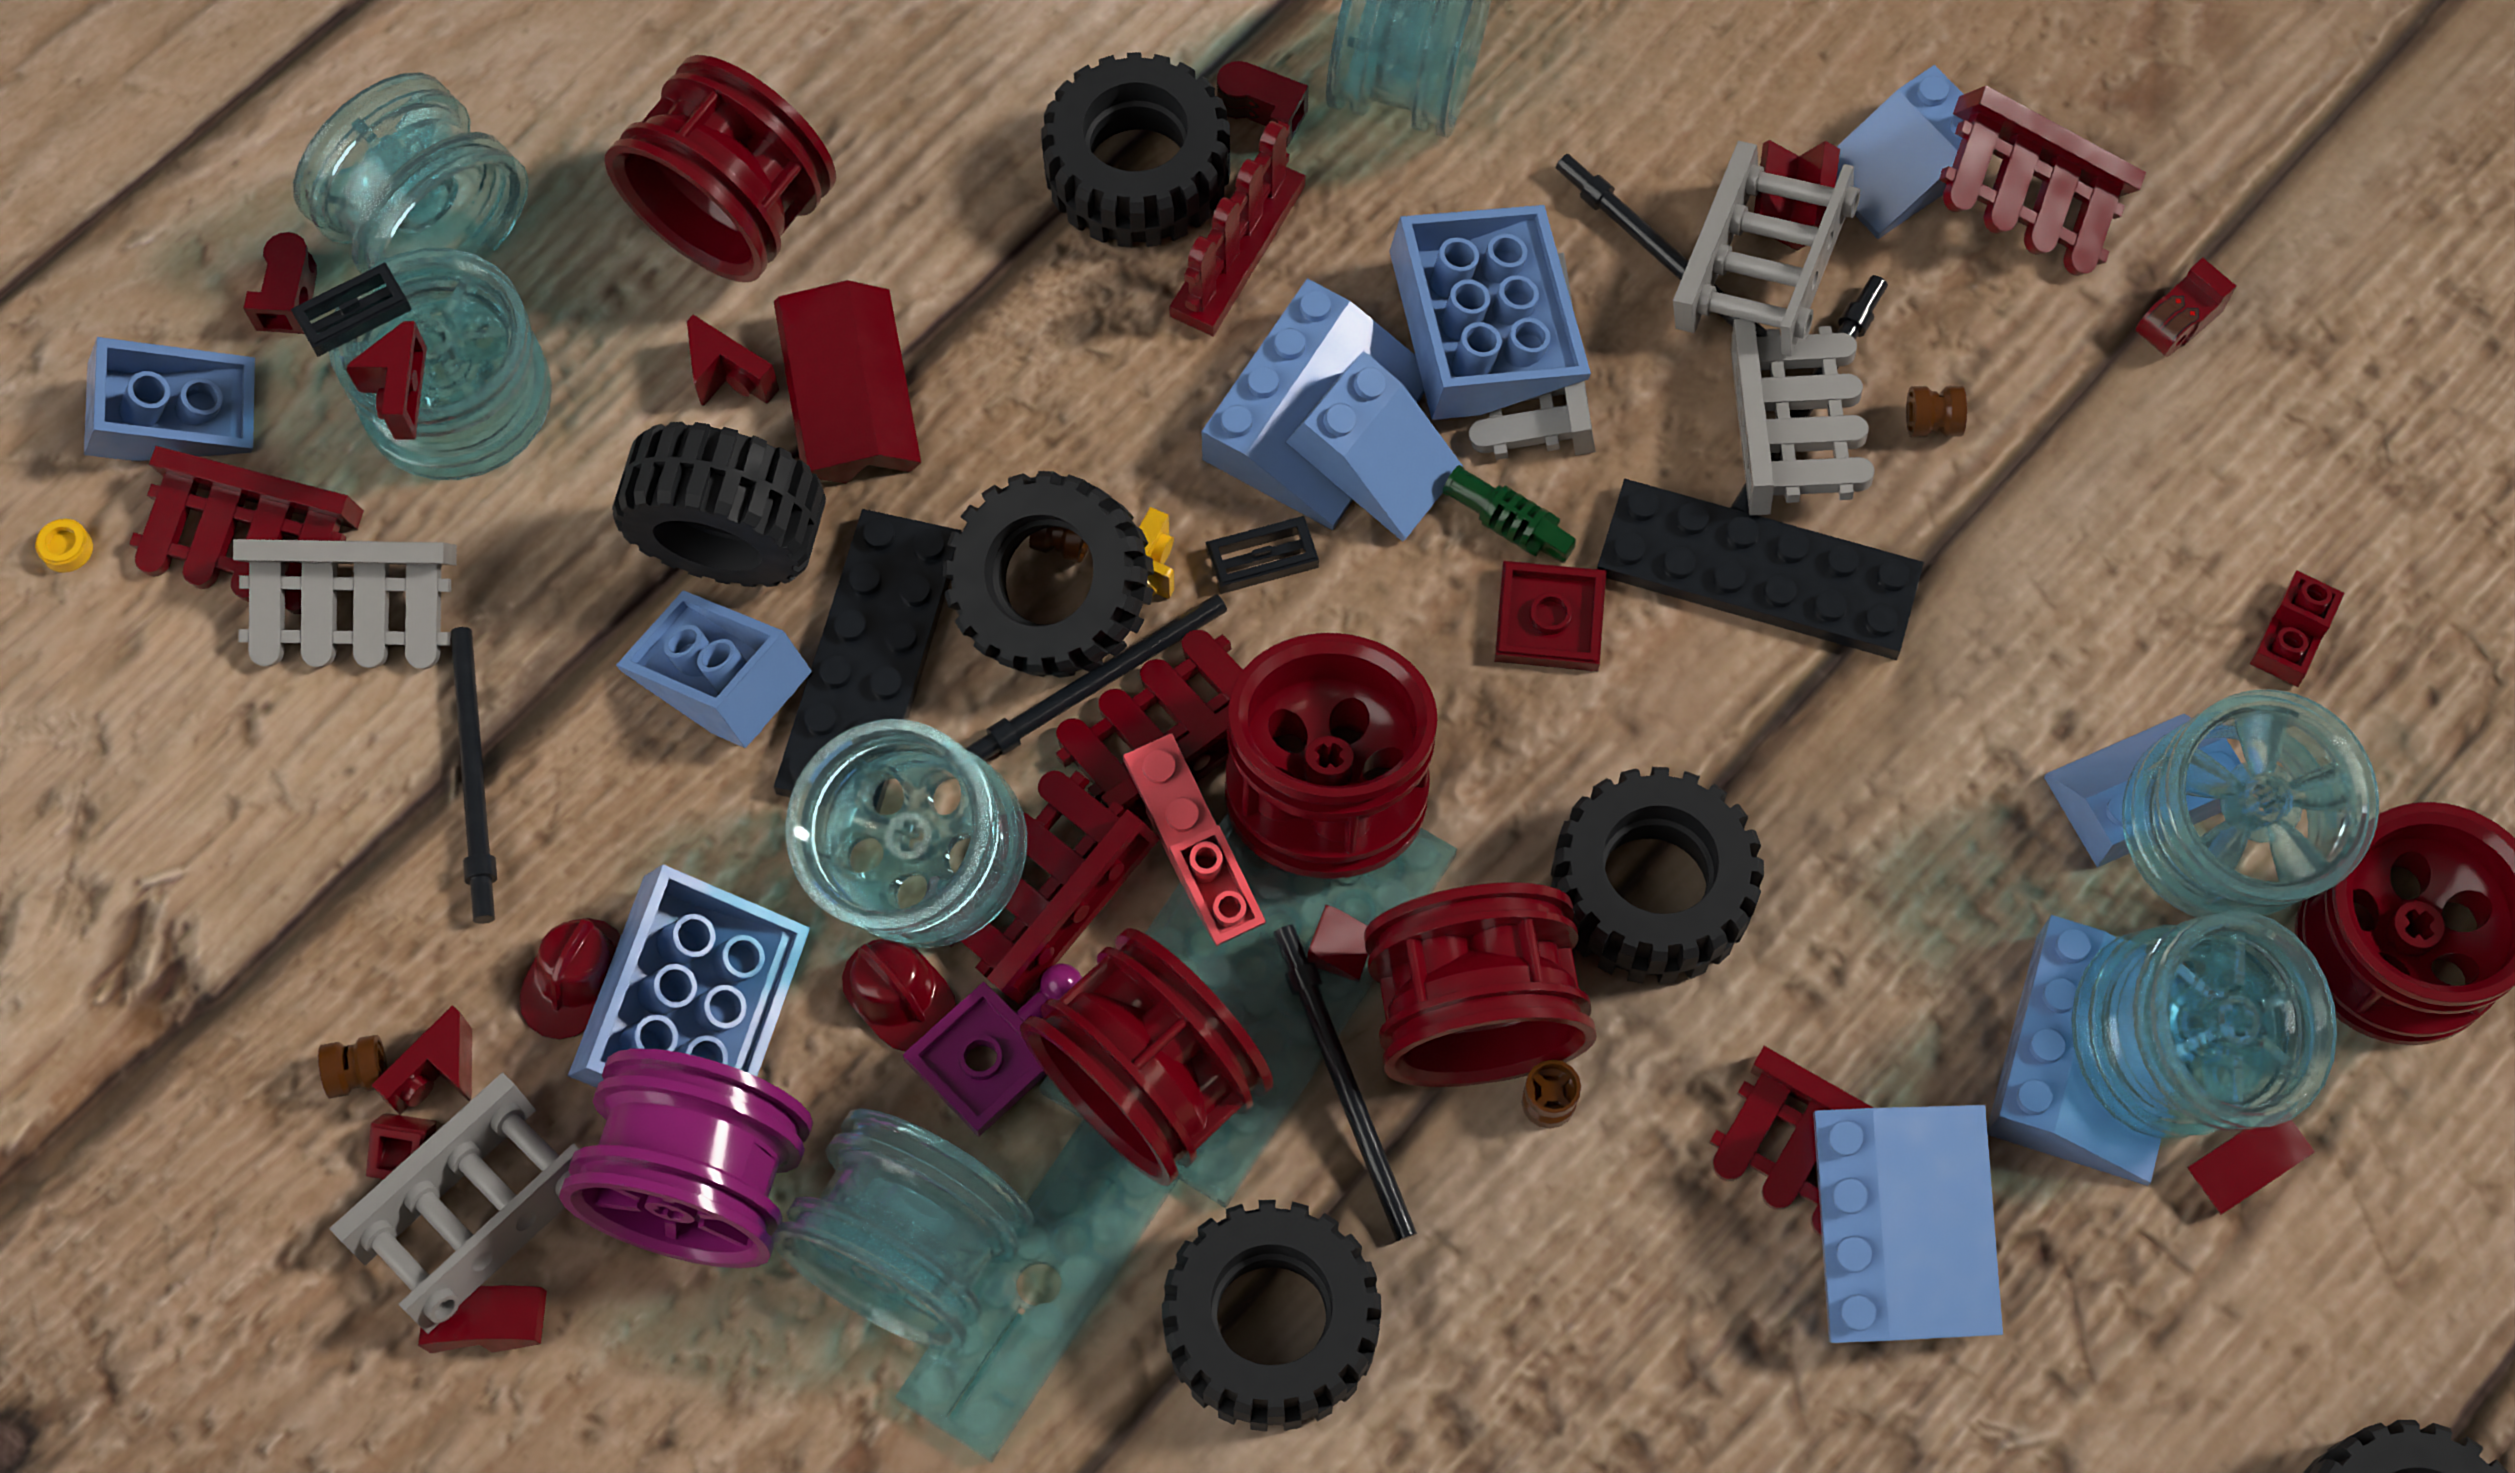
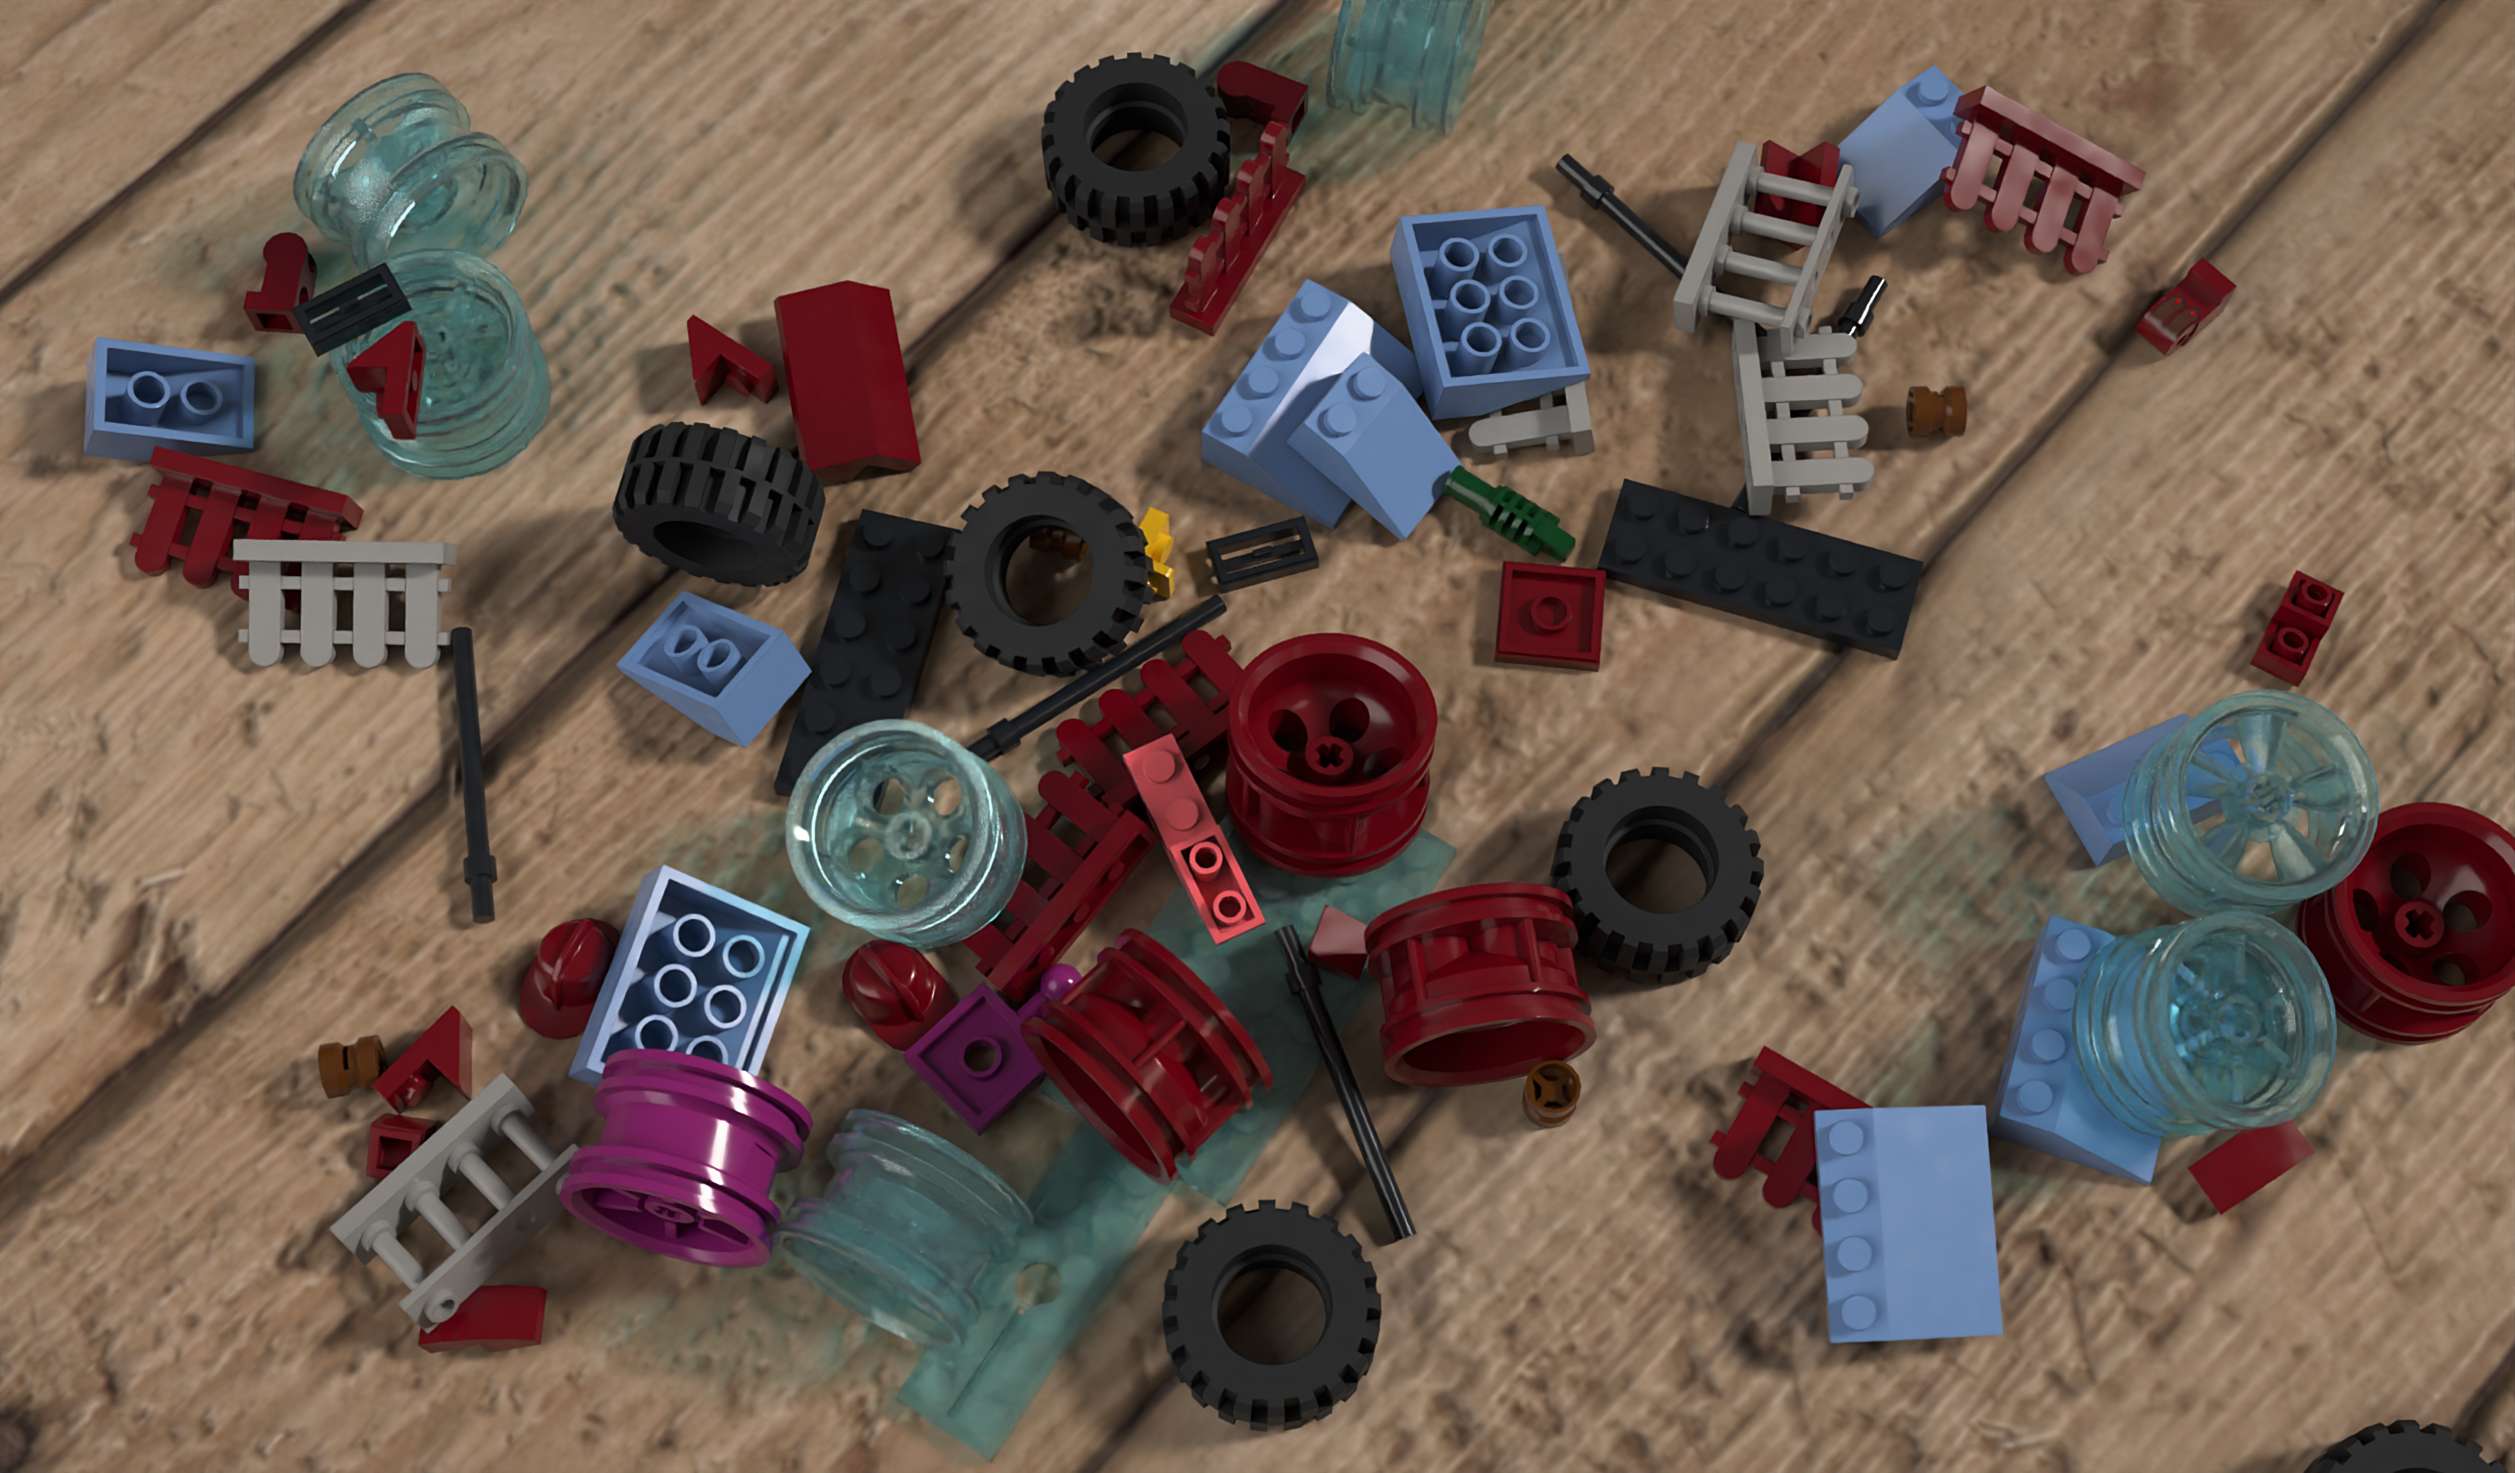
yellow tile [35,518,93,573] -> none
dark red wheel [605,55,836,283] -> none

